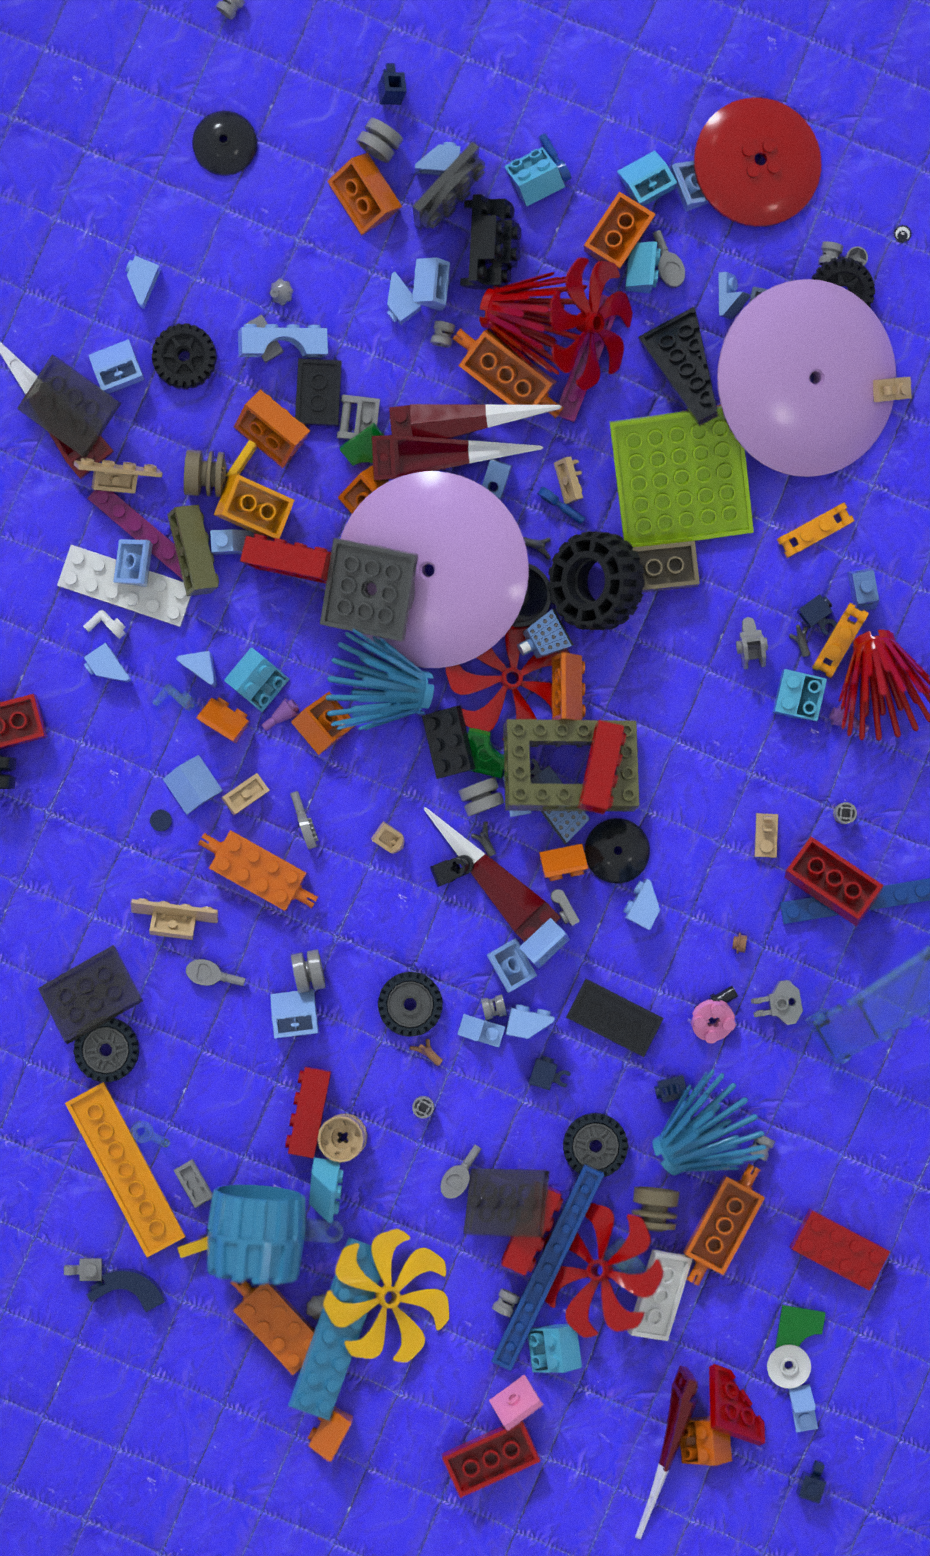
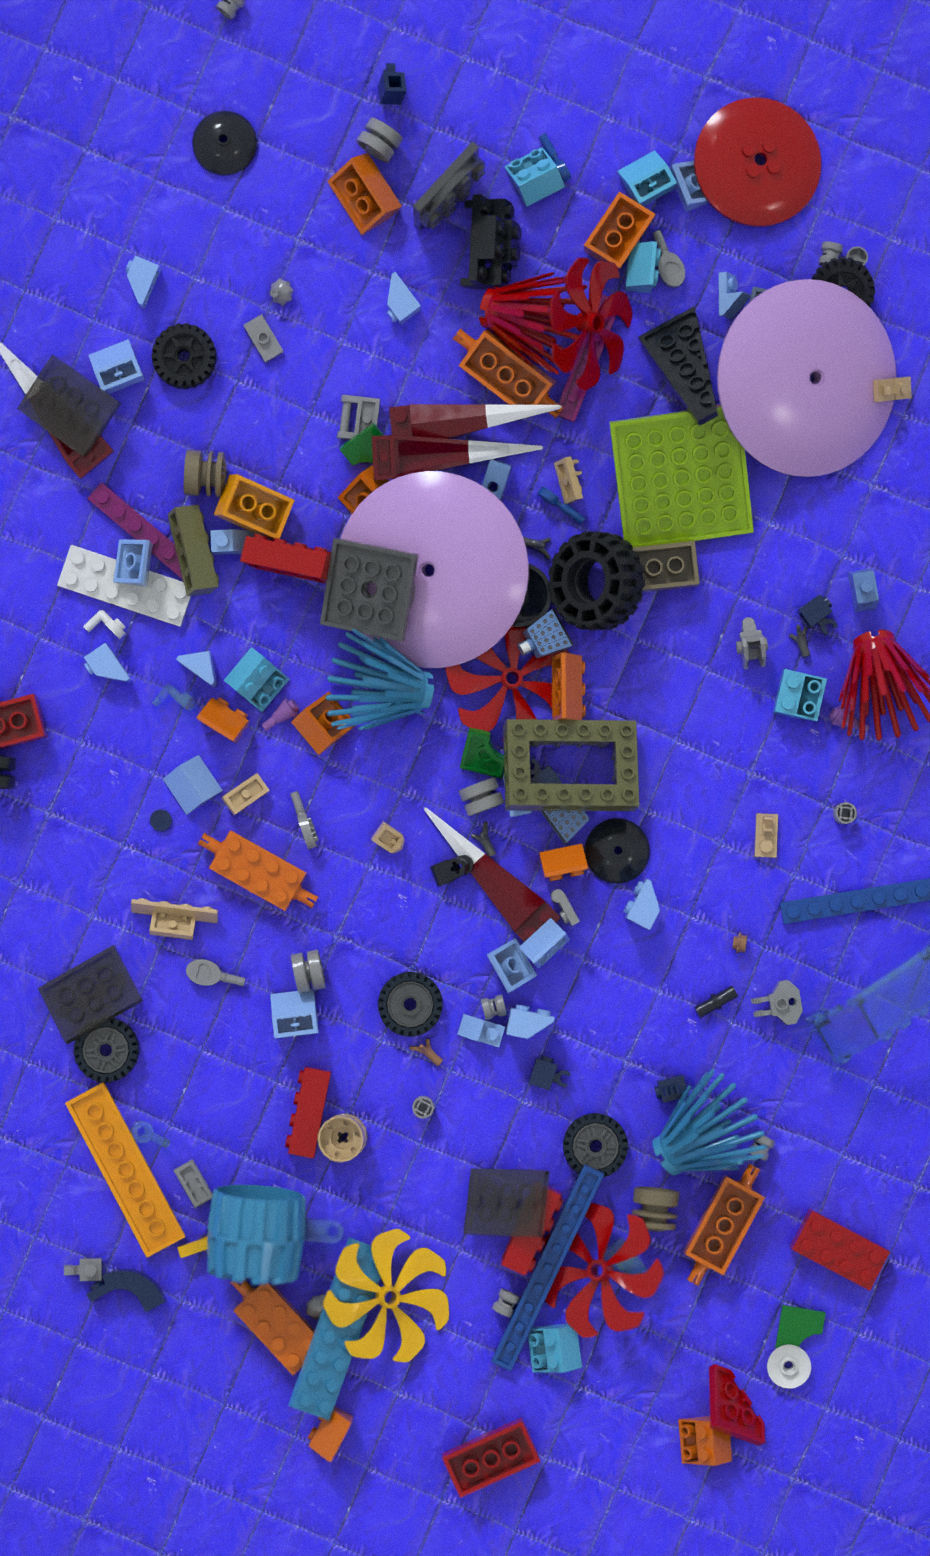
tan bracket [74,458,163,494] -> none
yellow tile [226,440,257,479] -> none
orange slope [234,389,310,468] -> none
light blue arch [238,324,328,358] -> none
black plate [295,358,342,426] -> none
medium azure slope [309,1158,344,1223] -> none
light blue slope [412,257,450,311] -> none
light blue slope [415,142,460,175] -> none
black plate [422,705,476,779] -> none
light grey wheel [430,321,455,348] -> none
light grey piece [440,1144,482,1199] -> none
bright pink plate [489,1375,543,1431] -> none
black plate [566,978,664,1057] -> none
red brick [578,720,626,814] -> none
white plate [627,1249,693,1341] -> none
dark red plate [635,1365,698,1539] -> none
bright pink plate [691,999,736,1044] -> none
light orange plate [777,502,855,558] -> none
red brick [785,837,884,927] -> none
light blue slope [788,1384,818,1433] -> none
dark blue brick [796,1460,826,1504] -> none
light orange plate [812,603,869,678] -> none
black sticker [894,225,912,243] -> none

